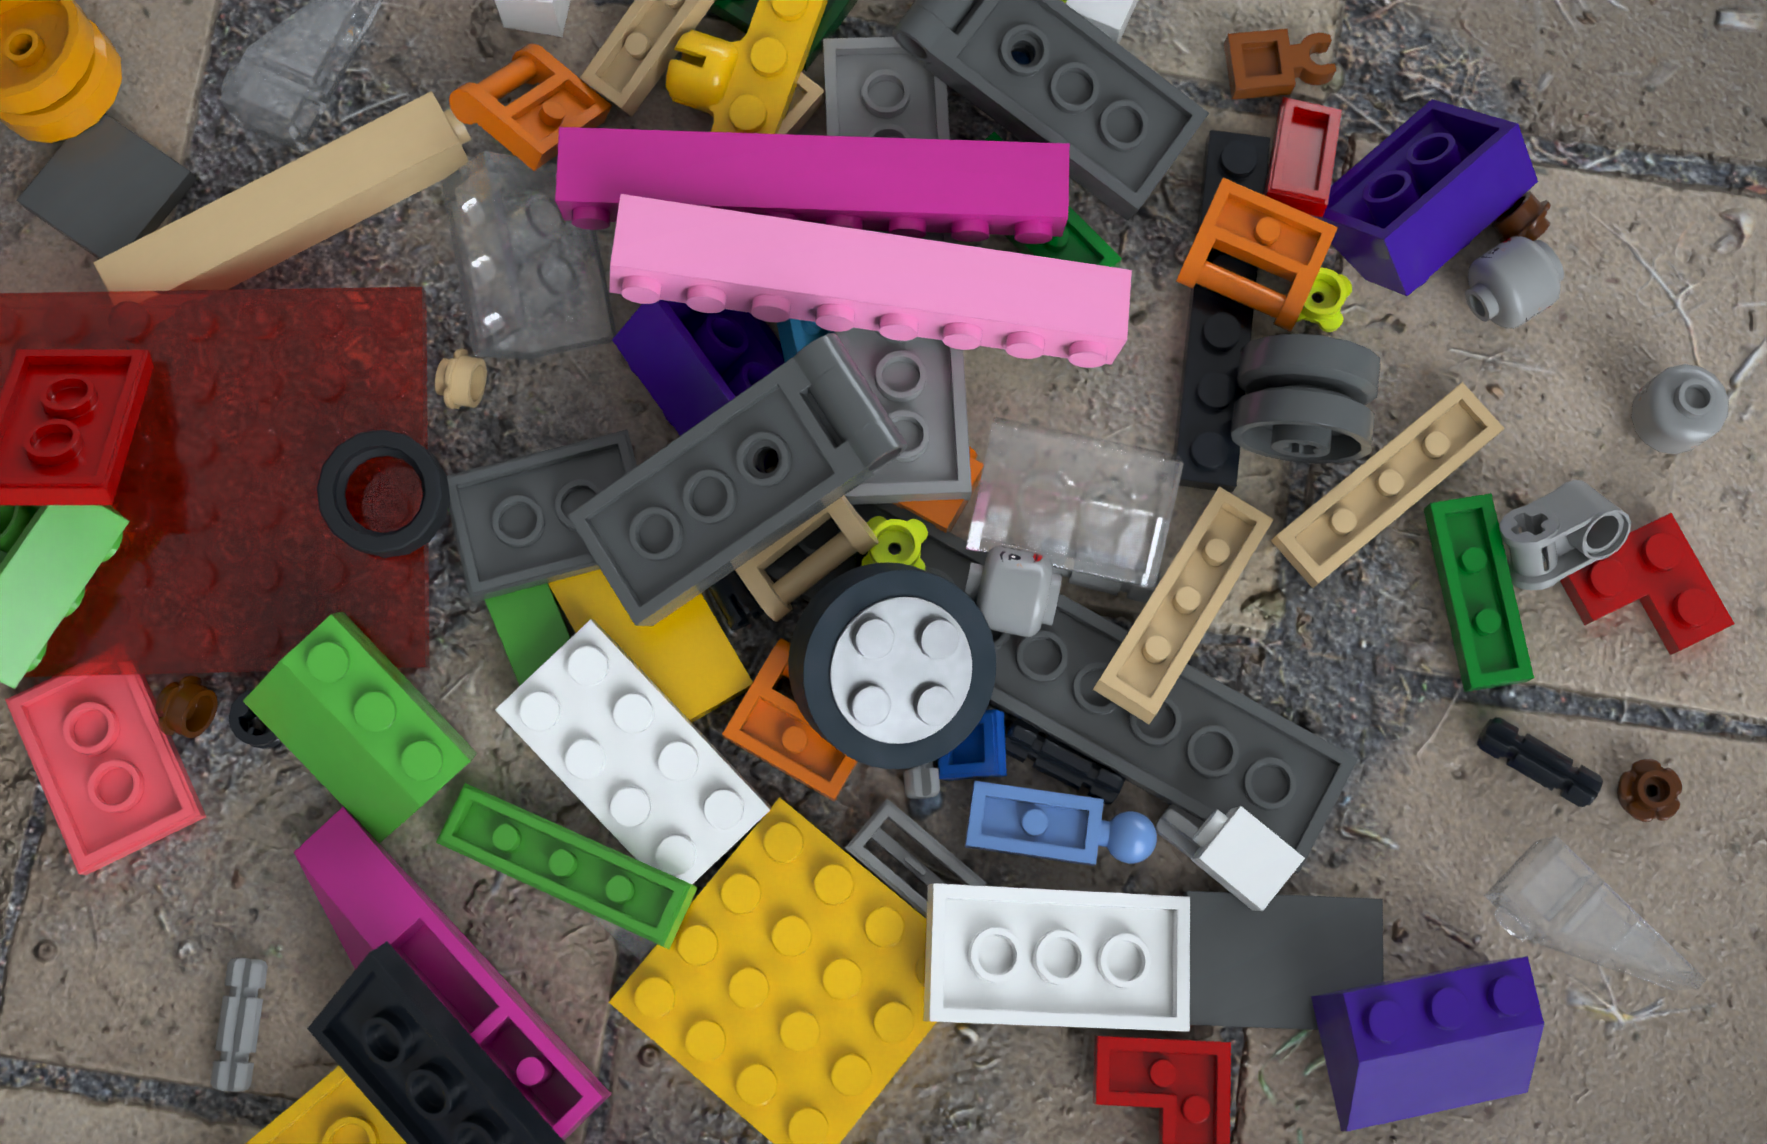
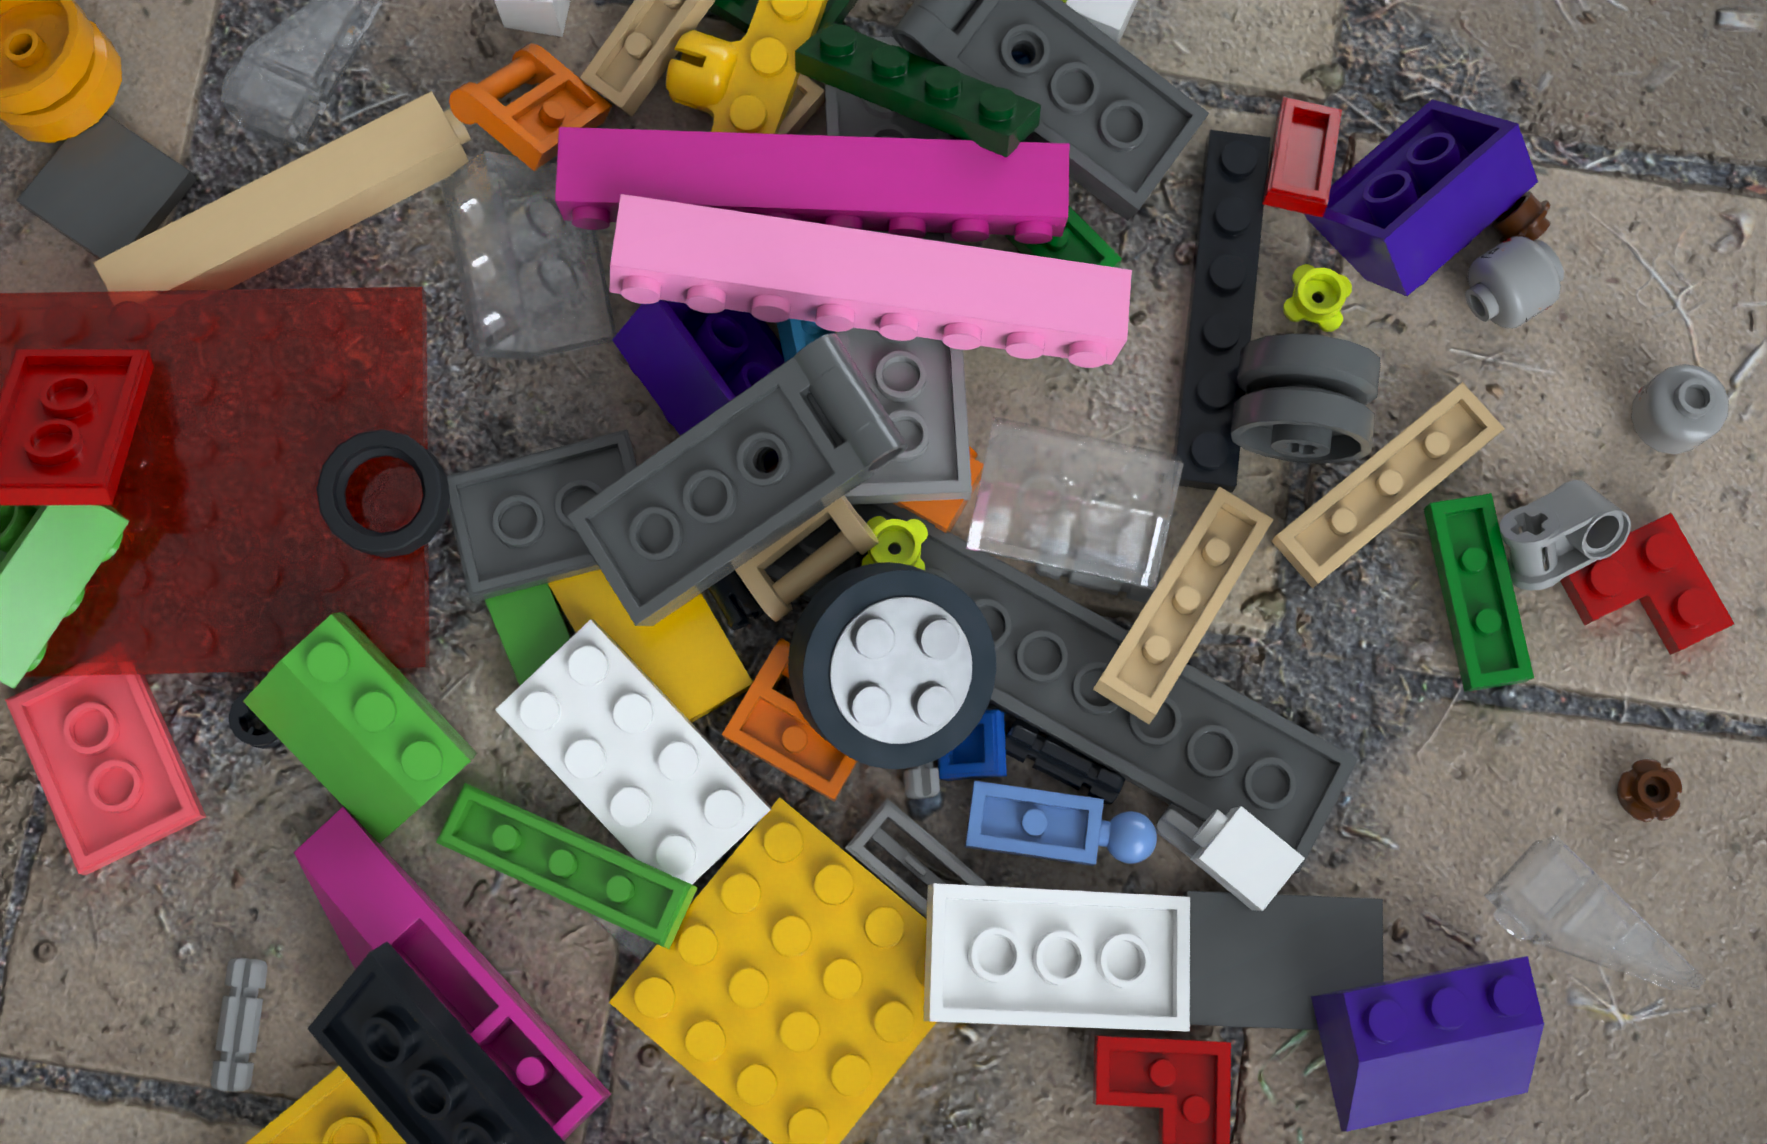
reddish brown plate [155,675,218,738] -> none
tan plate [435,348,487,409] -> none
light grey head [965,545,1062,637] -> none
orange plate [1176,178,1338,332] -> none
dark orange plate [1224,29,1336,100] -> none
black axle [1477,717,1603,807] -> none
none -> dark green plate [795,21,1041,157]

